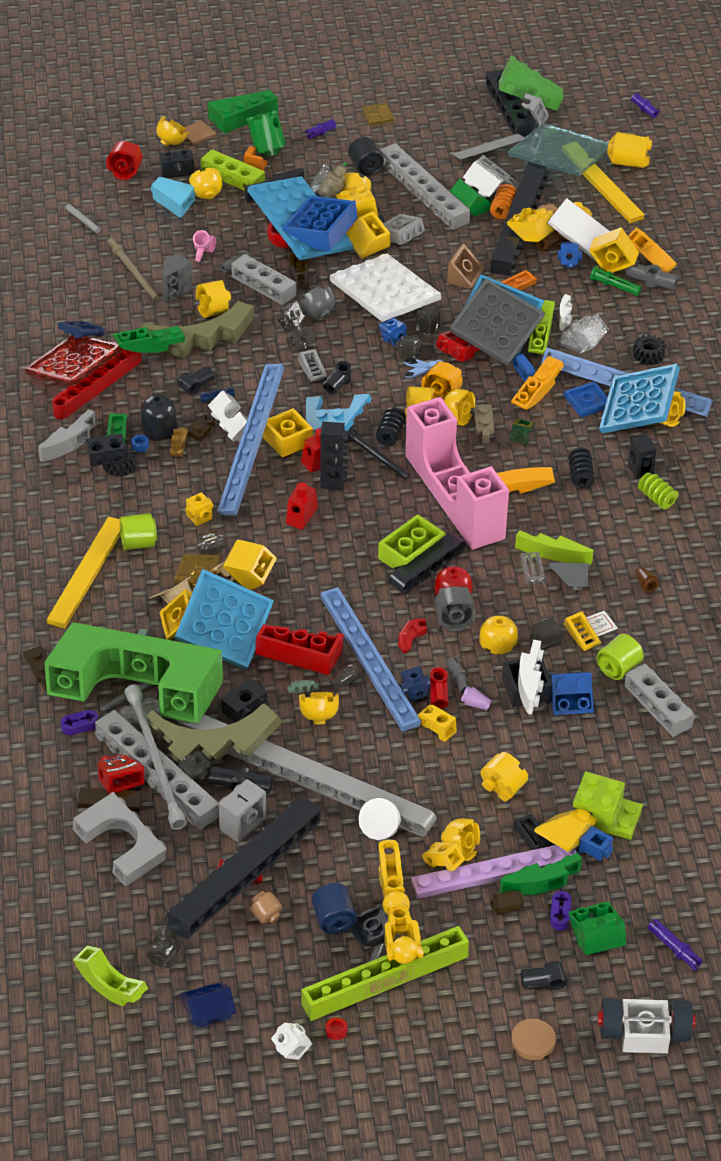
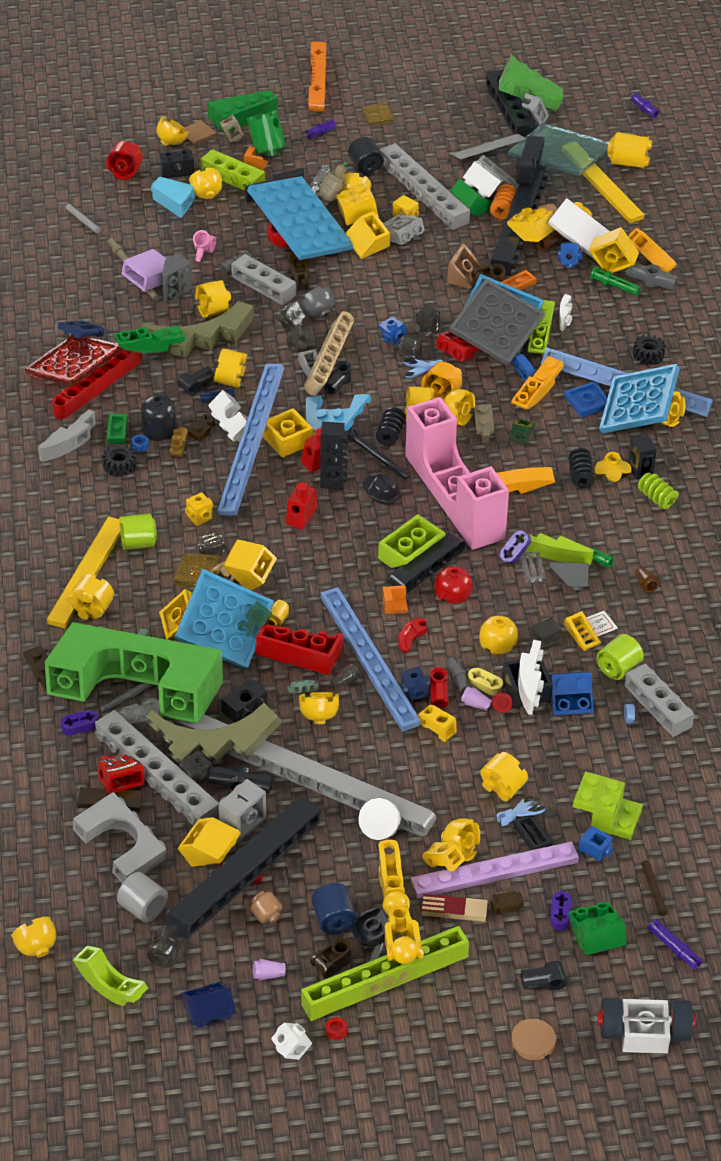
black brick [86,433,127,467] -> none
light grey hose [125,684,187,830] -> none
tan piece [149,577,192,604] -> none
blue slope [282,196,358,251] -> none
white plate [330,254,441,322] -> none
dark grey brick [434,587,476,631] -> none
green slope [499,853,582,896] -> none
yellow slope [534,809,597,852] -> none
clear slope [557,313,609,354] -> none
none -> yellow cylinder [11,917,56,958]
none -> yellow brick [68,574,114,619]
none -> light grey piece [117,872,168,923]
none -> lavender brick [121,249,166,291]
none -> yellow slope [178,817,241,867]
none -> yellow brick [214,349,247,389]
none -> dark tan brick [219,115,244,143]
none -> clear green plate [238,601,272,637]
none -> lavender cone [252,959,286,981]
none -> yellow brick [265,600,289,627]
none -> tan beam [304,311,354,395]
none -> orange gear [309,42,326,112]
none -> dark brown piece [310,938,351,979]
none -> black piece [363,474,400,505]
none -> orange panel [382,585,408,614]
none -> yellow brick [393,195,419,217]
none -> tile [421,894,488,922]
none -> light yellow beam [468,668,503,696]
none -> dark brown piece [471,264,505,282]
none -> red tile [492,693,513,713]
none -> light blue piece [496,796,546,826]
none -> beam [500,530,531,564]
none -> black beam [515,135,545,185]
none -> green pin [593,548,614,568]
none -> yellow plate [595,452,631,482]
none -> medium blue tile [624,704,635,724]
none -> dark brown bar [641,860,668,916]

